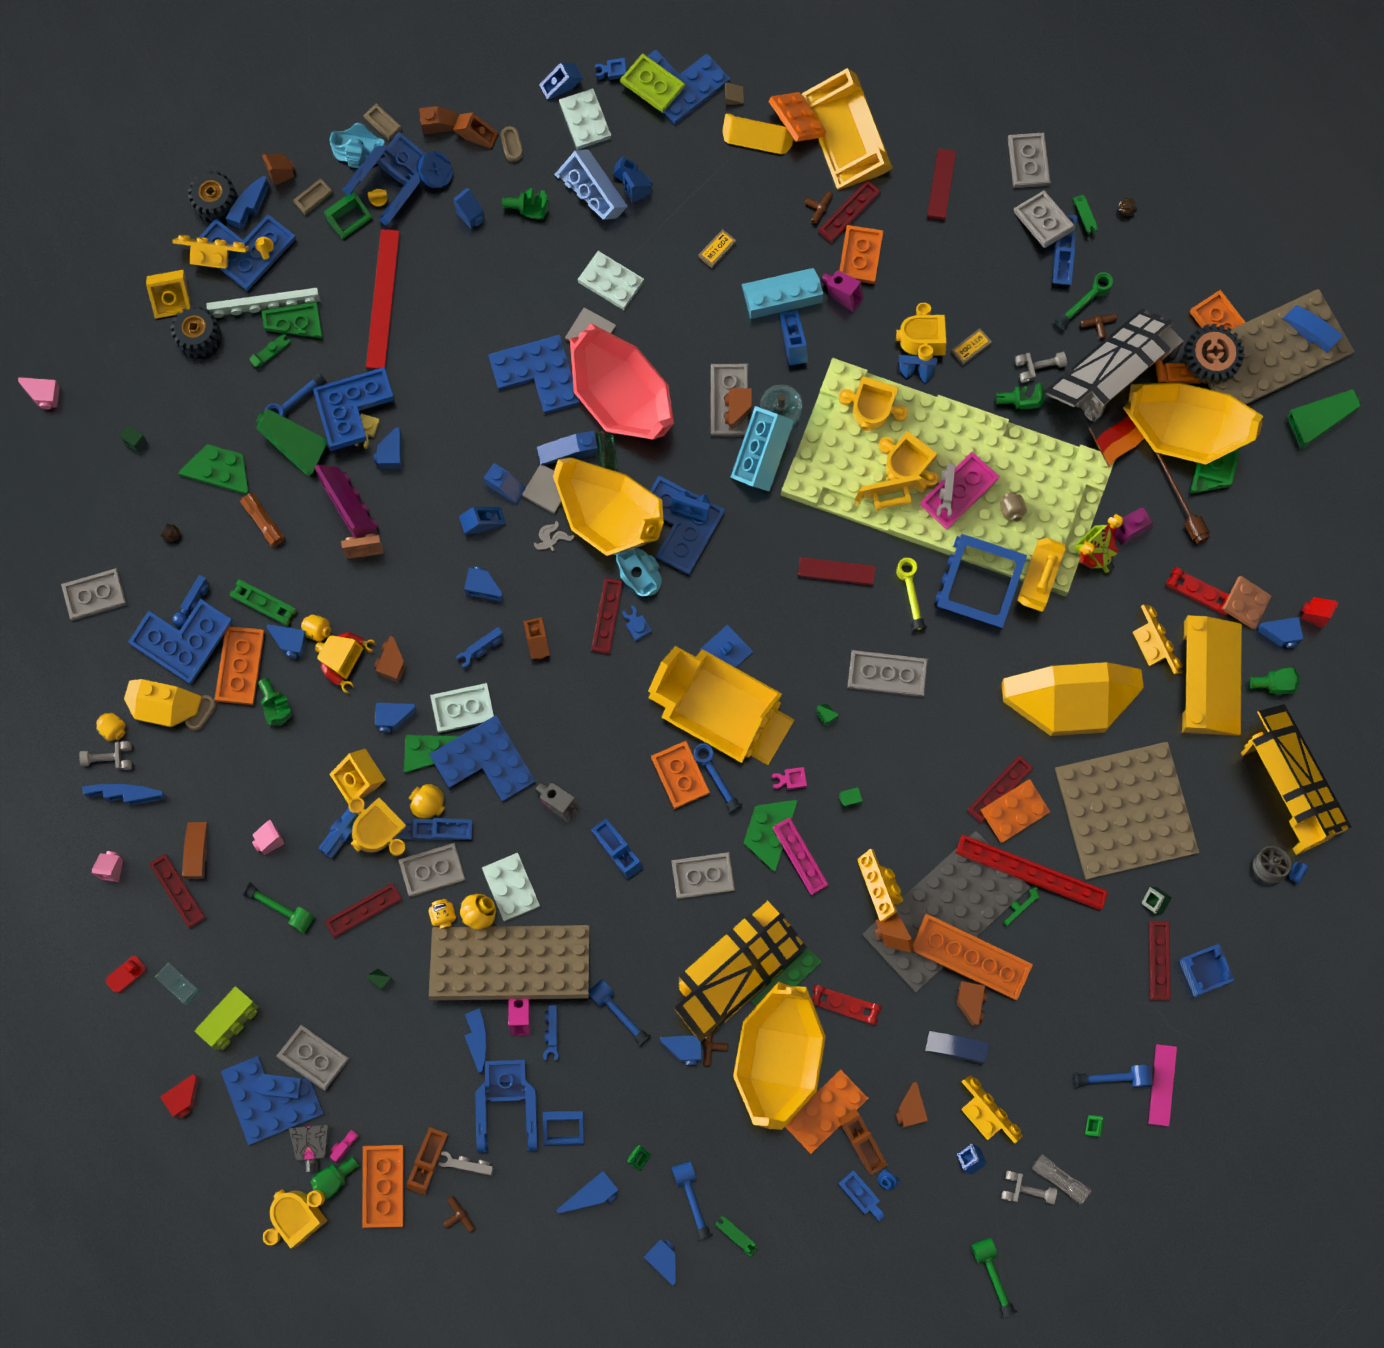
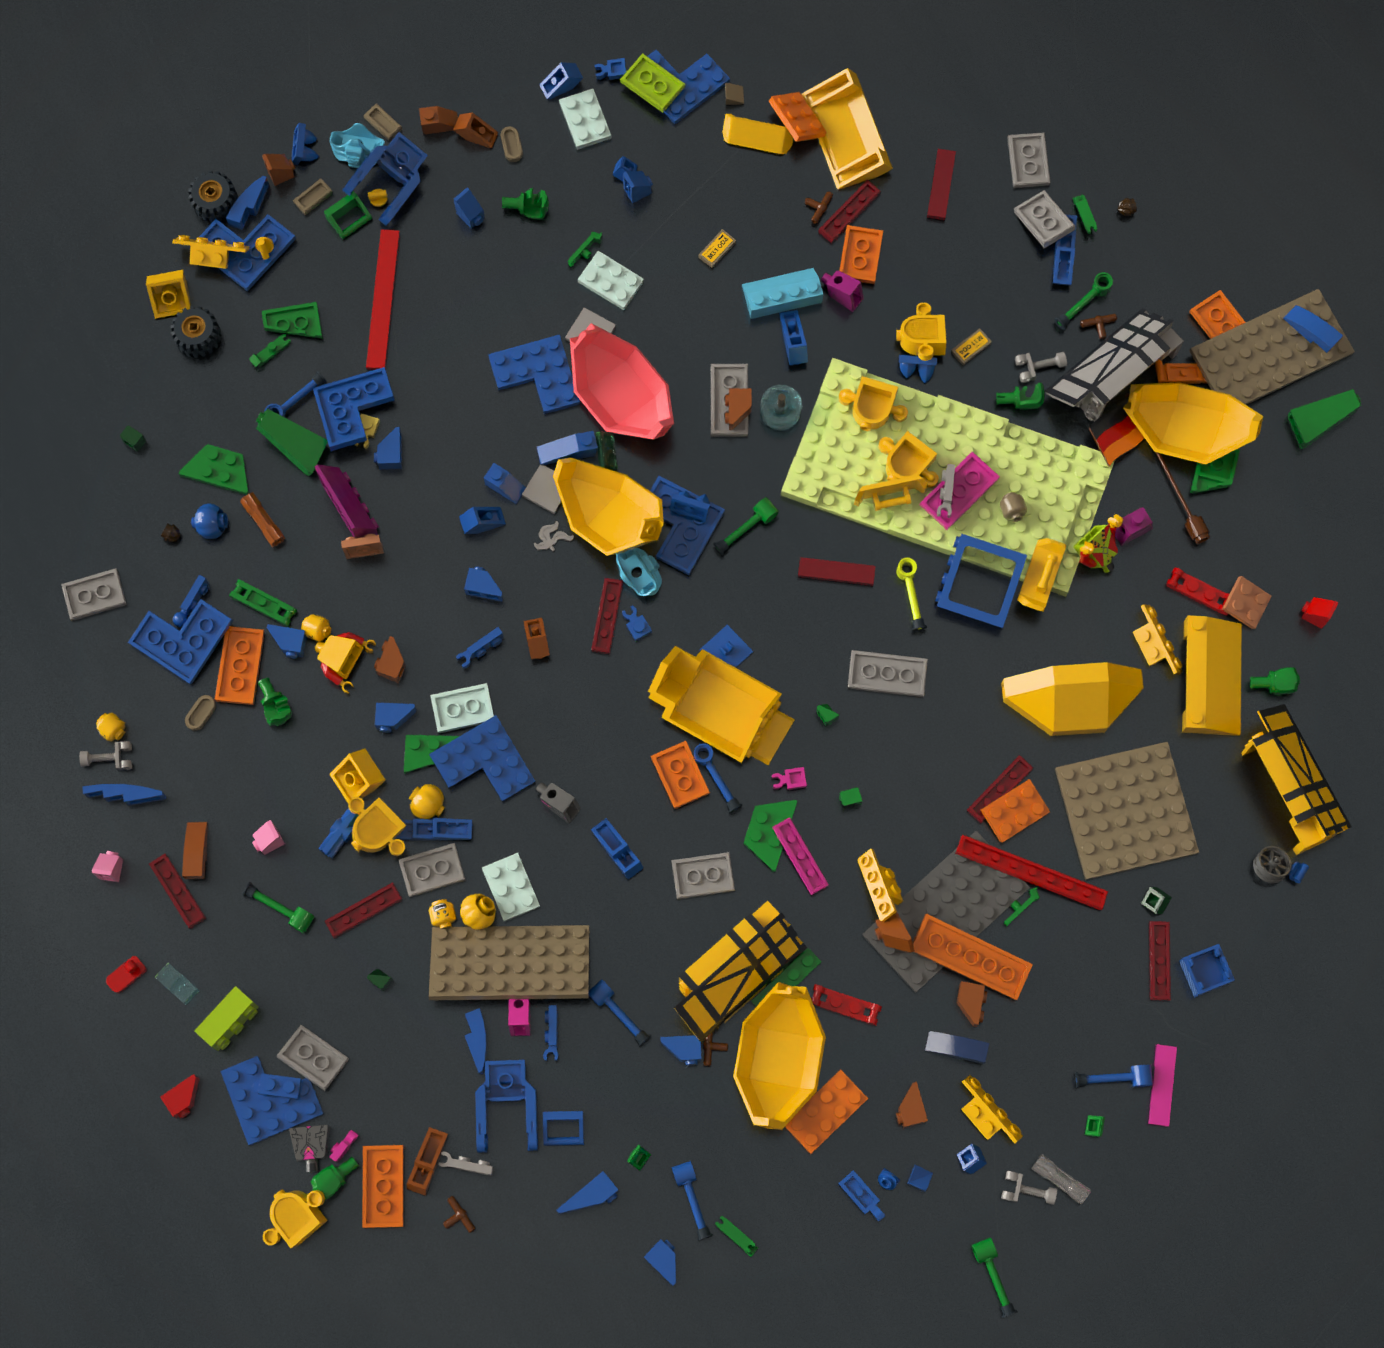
bright pink slope [18,378,60,409] -> none
yellow wedge [124,679,202,727] -> none
light aqua plate [206,288,320,318] -> none
blue tile [418,151,453,188] -> none
light blue wedge [554,150,628,220] -> none
medium azure slope [731,406,794,491] -> none
dark orange slope [838,1109,888,1175] -> none
wheel [1183,324,1245,384] -> none
blue slope [1257,617,1303,648] -> none
none -> blue plant [191,503,228,539]
none -> blue tile [292,123,319,165]
none -> green piece [567,231,603,267]
none -> green piece [713,497,779,555]
none -> blue slope [907,1165,933,1192]

